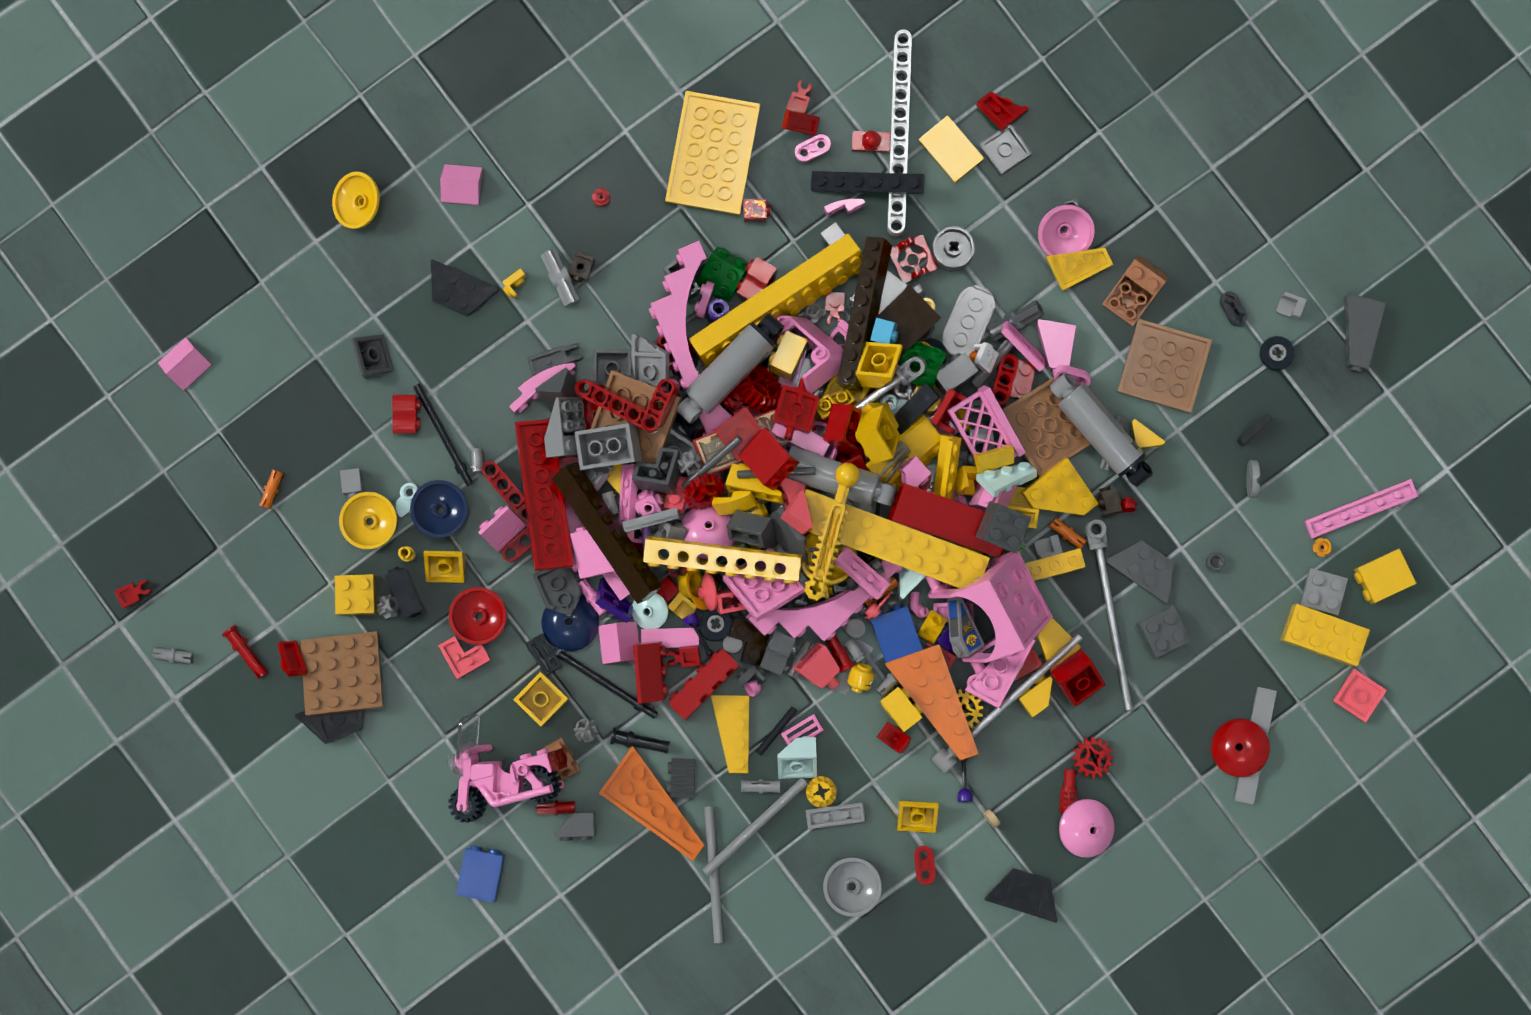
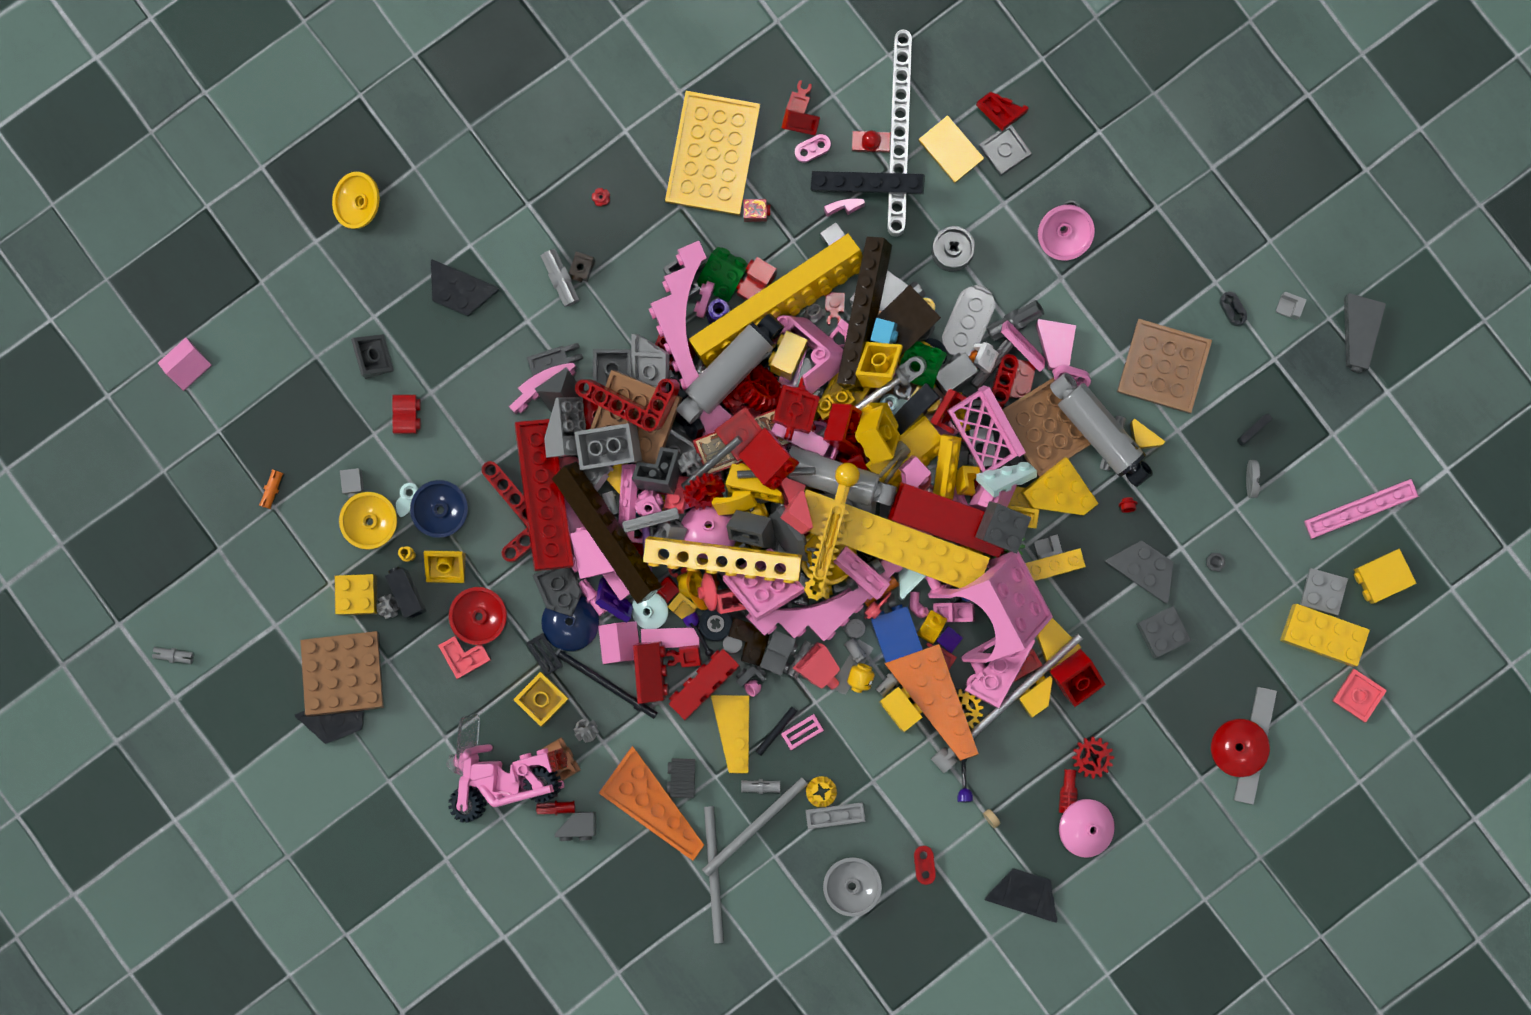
red plate [115,580,152,608] -> none
red pin [222,625,268,680] -> none
red tile [277,641,307,677] -> none
black bar [413,383,473,487] -> none
bright pink slope [440,164,483,205] -> none
blue brick [456,845,505,902] -> none
light grey pin [470,448,483,473] -> none
bright pink slope [478,505,527,553] -> none
yellow bracket [502,268,526,299] -> none
black pin [610,727,670,753] -> none
light aqua slope [777,736,817,779] -> none
red pin [826,634,855,673] -> none
red bracket [877,721,911,754] -> none
piece [890,234,938,283] -> none
yellow slope [897,800,939,833] -> none
slope [947,596,985,658] -> none
yellow slope [973,445,1014,474] -> none
yellow wing [1045,247,1113,290] -> none
orange pin [1049,518,1087,549] -> none
flat silver piece [1085,519,1133,710] -> none
dark brown brick [1097,486,1122,517] -> none
nougat slope [1102,254,1169,326] -> none
black bush [1260,336,1294,370] -> none
light orange plate [1313,538,1332,557] -> none

